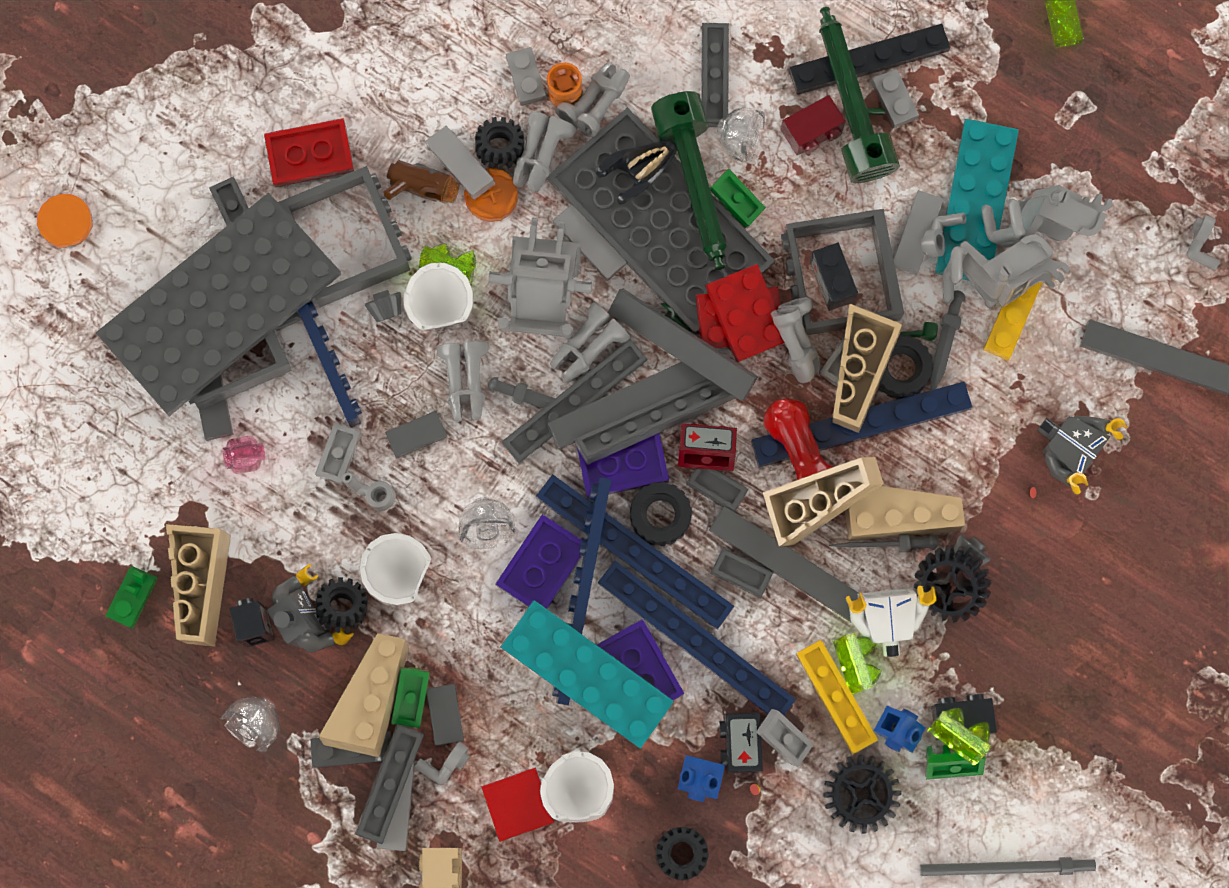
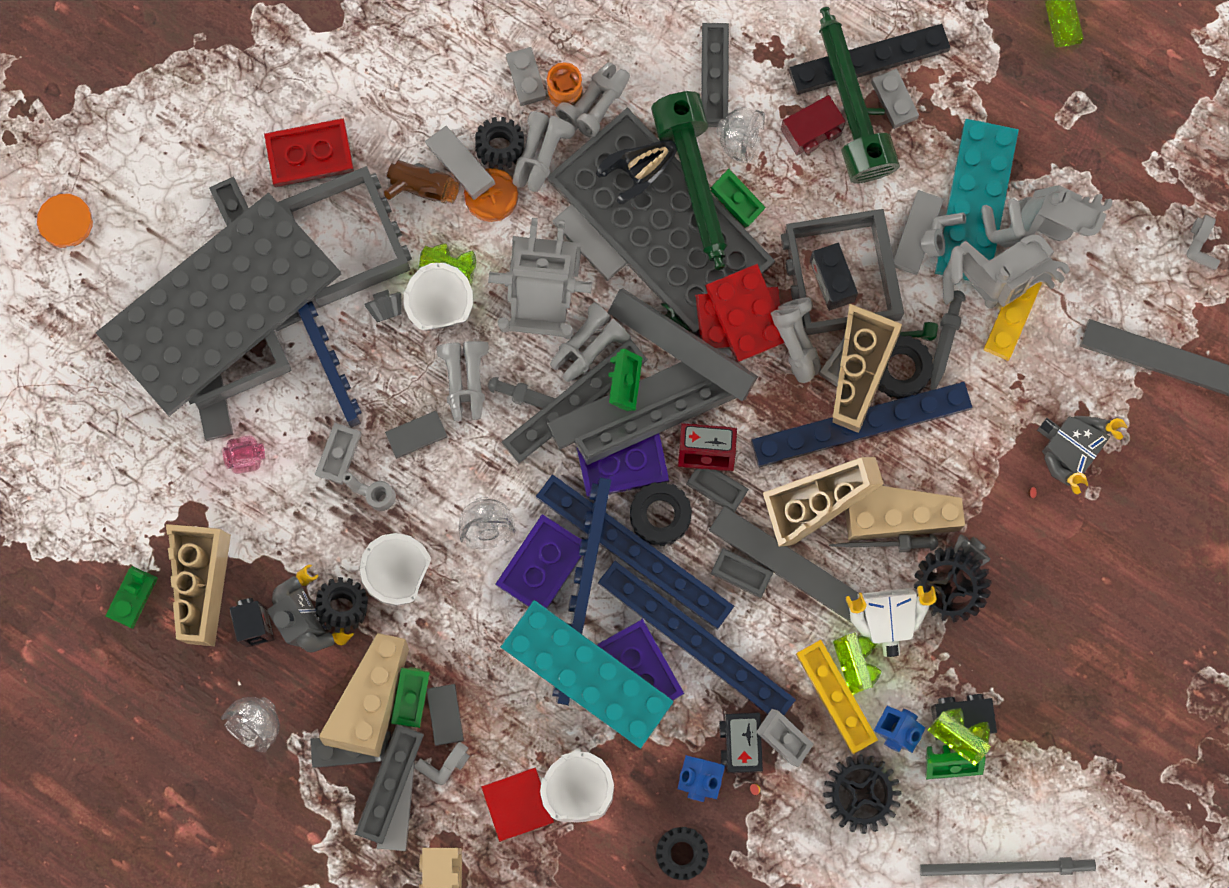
red hair [763,398,833,480] -> none
none -> green plate [608,349,643,411]

